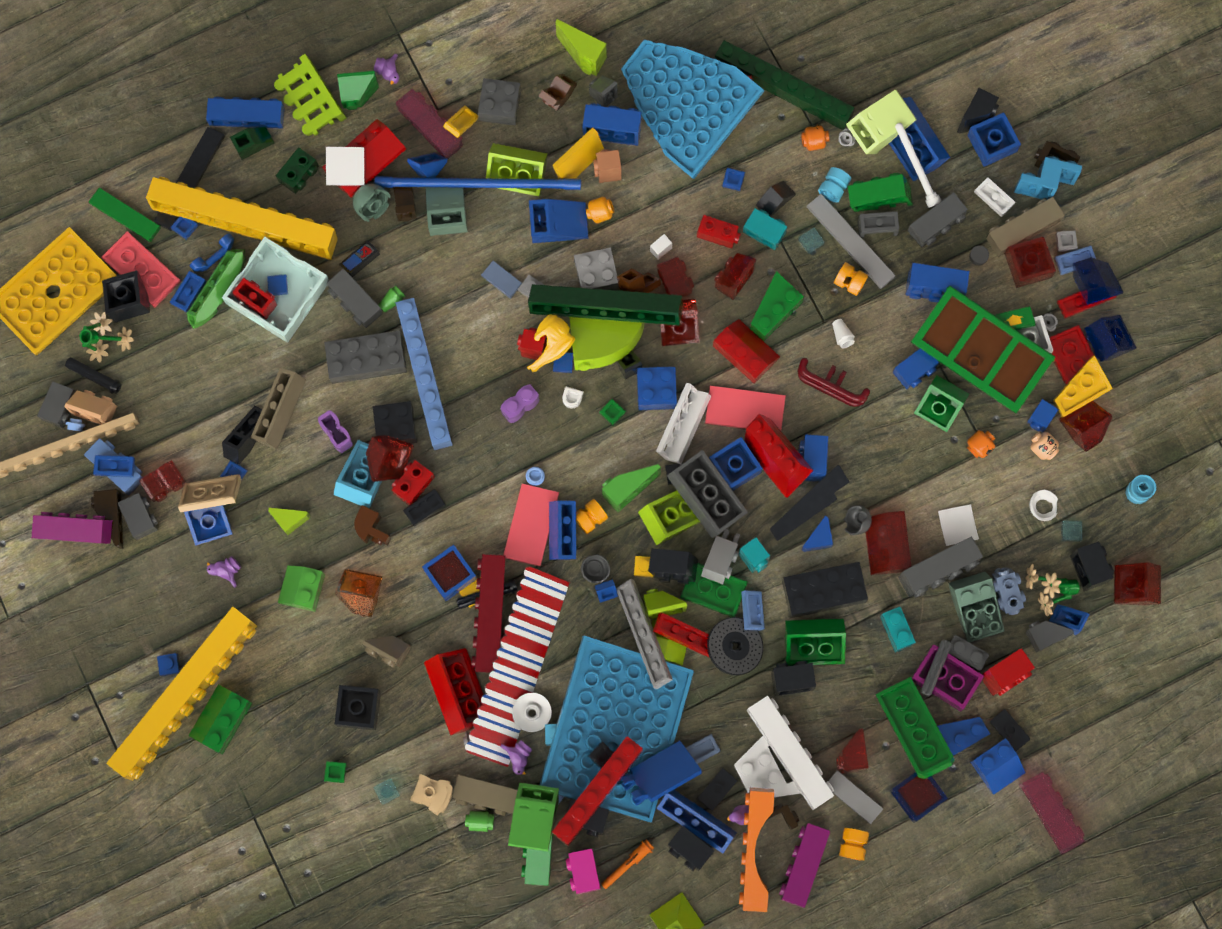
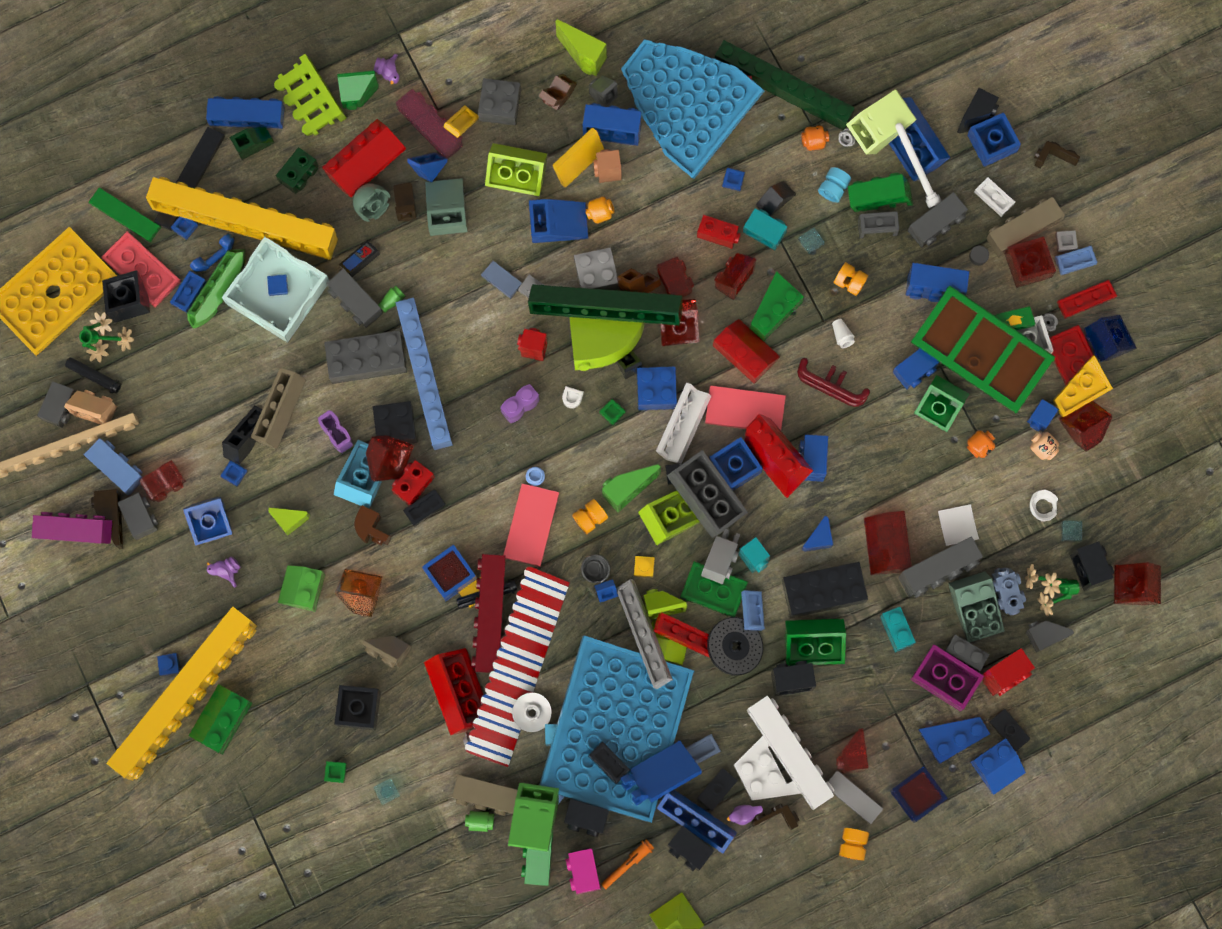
light blue plate [66,418,85,431] -> none
blue plate [93,455,135,477] -> none
tan tile [178,474,241,512] -> none
red brick [232,278,277,319] -> none
white tile [326,147,364,186] -> none
blue piece [375,176,581,190] -> none
tan piece [410,774,453,816] -> none
medium lavender animal [500,740,532,775] -> none
yellow hair [527,314,575,372] -> none
blue brick [549,501,576,560] -> none
red brick [552,736,643,846] -> none
blue tile [553,353,573,373] -> none
black brick [648,548,698,585] -> none
white piece [650,234,672,260] -> none
orange arch [739,787,774,912] -> none
black wedge [770,465,849,541] -> none
magenta brick [779,823,830,908] -> none
light grey tile [807,194,895,289] -> none
dark grey hair [843,505,872,535] -> none
green piece [875,677,954,779] -> none
dark grey axle [921,640,952,696] -> none
dark azure bracket [1014,157,1082,200] -> none
clear pink brick [1019,772,1085,854] -> none
blue slope [1049,604,1090,635] -> none
clear blue slope [1073,257,1123,305] -> none
medium azure wheel [1126,475,1156,504] -> none

